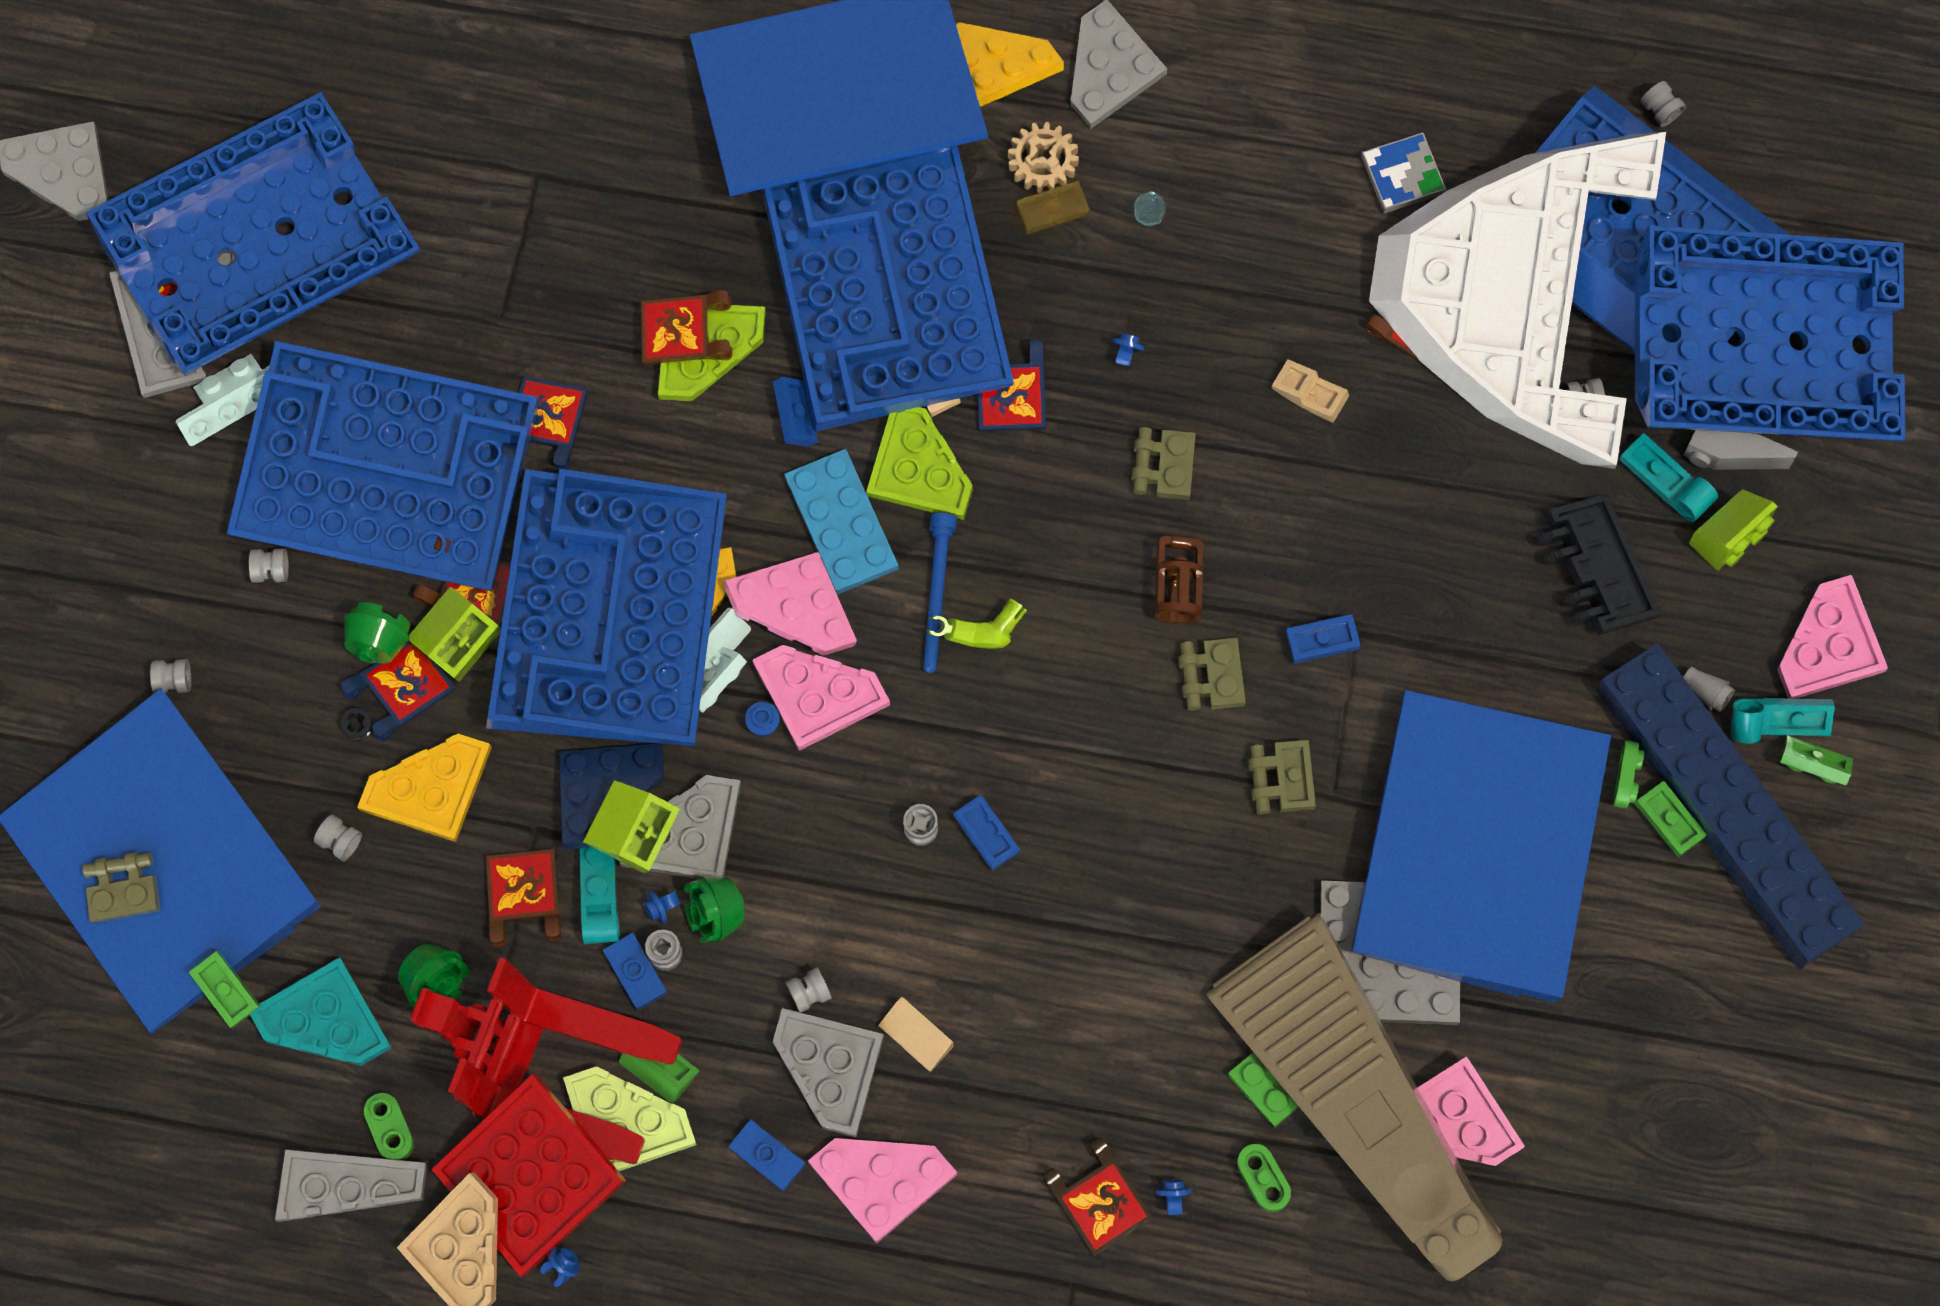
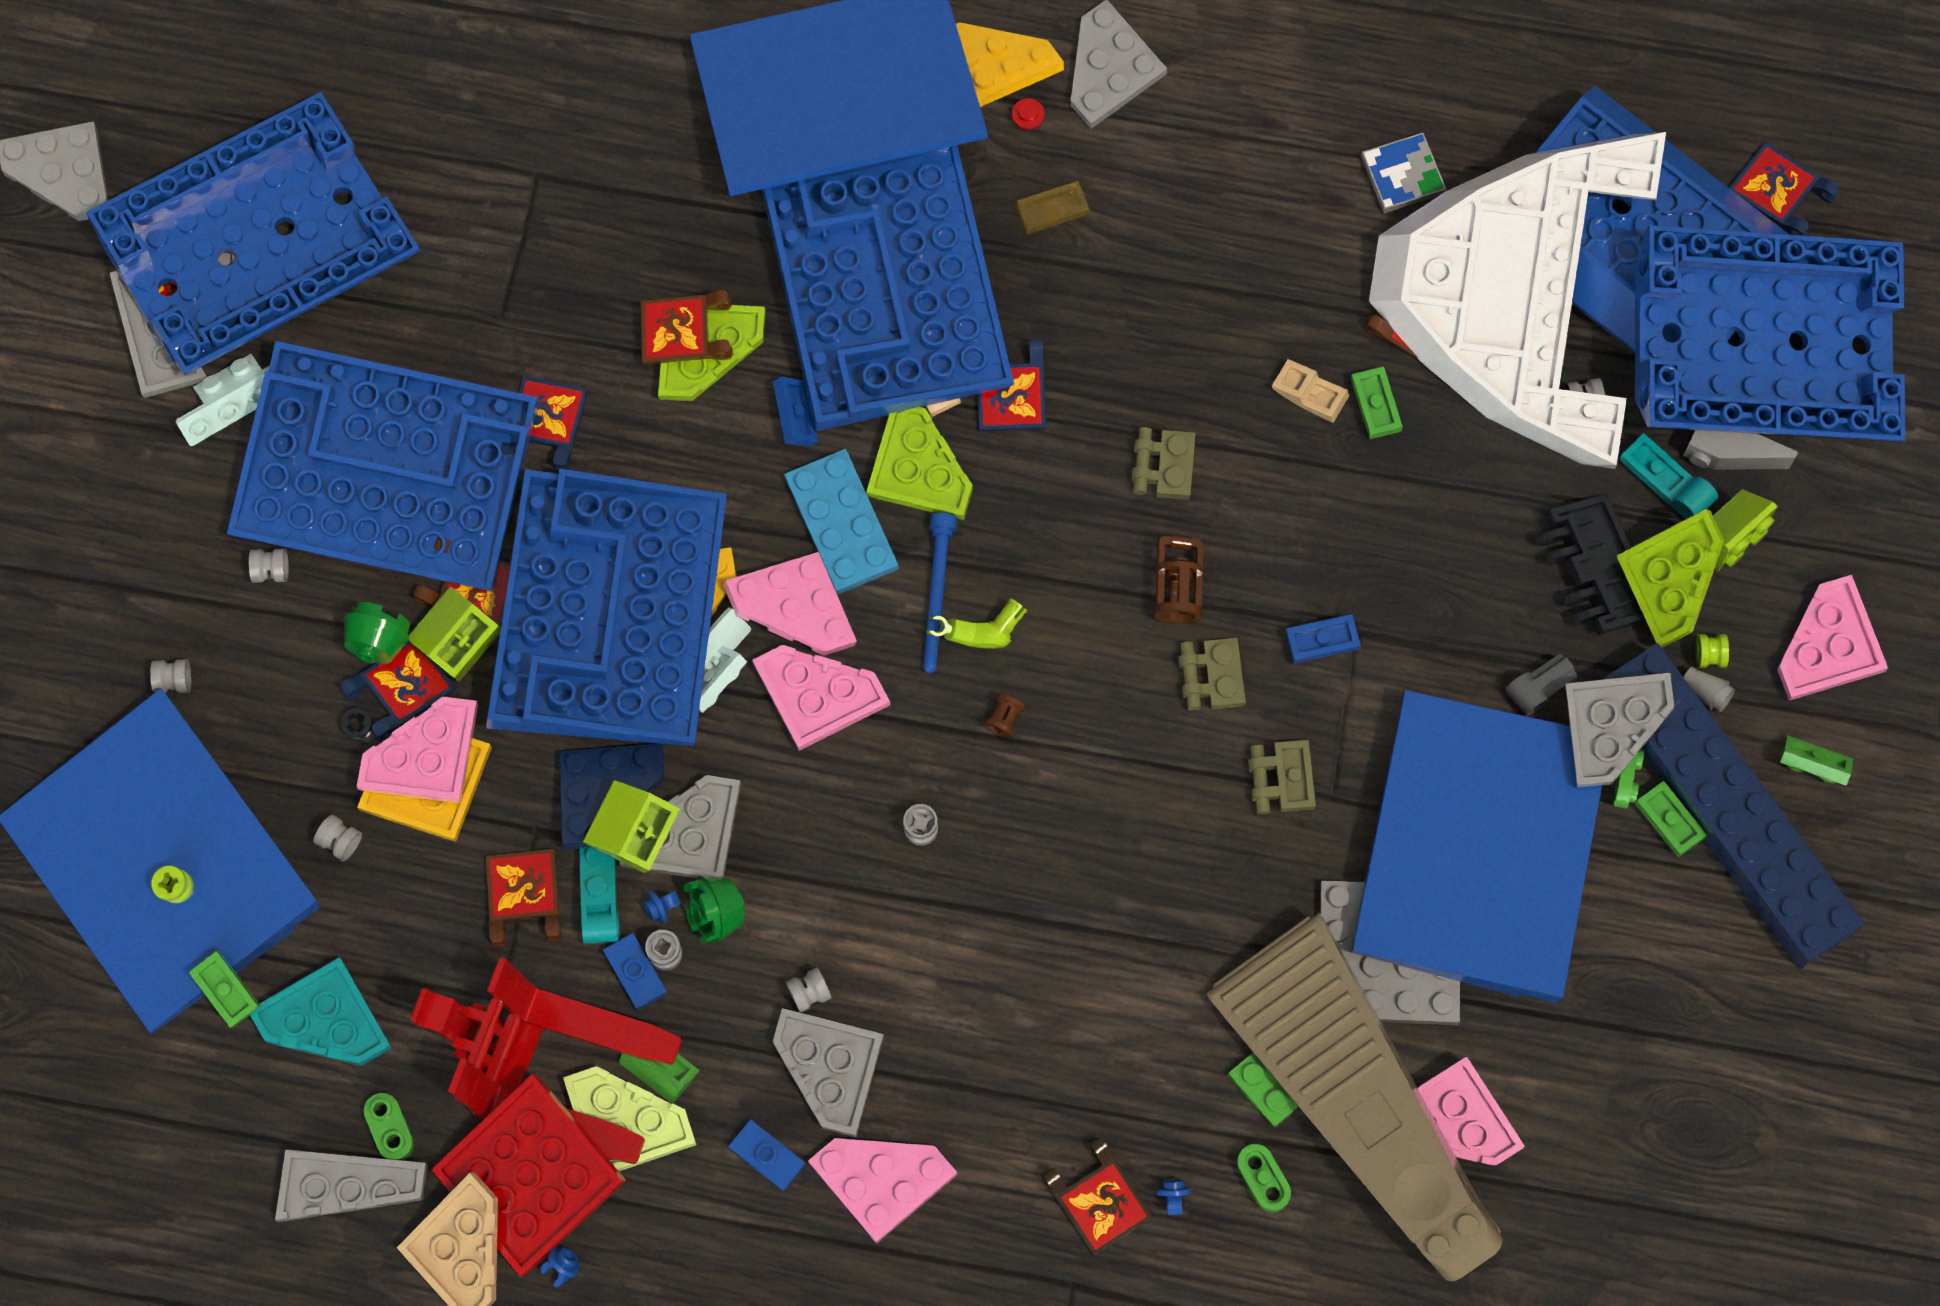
olive plate [82,851,161,924] -> none
green cone [398,944,469,1008] -> none
blue plate [745,702,780,737] -> none
tan slope [878,996,954,1072] -> none
blue plate [953,795,1021,871] -> none
tan gear [1008,122,1079,193] -> none
blue plate [1111,333,1145,367] -> none
clear light blue tile [1133,192,1166,227] -> none
light grey wheel [1640,81,1686,127] -> none
teal plate [1730,698,1835,744] -> none
none -> lime wheel [151,866,194,904]
none -> bright pink plate [357,697,478,803]
none -> reddish brown bush [984,693,1025,738]
none -> red plate [1012,98,1045,131]
none -> bright green plate [1351,366,1403,440]
none -> dark grey piece [1505,653,1578,717]
none -> light grey plate [1565,673,1674,788]
none -> lime plate [1617,509,1724,648]
none -> lime wheel [1695,634,1729,668]
none -> flag [1729,142,1839,236]

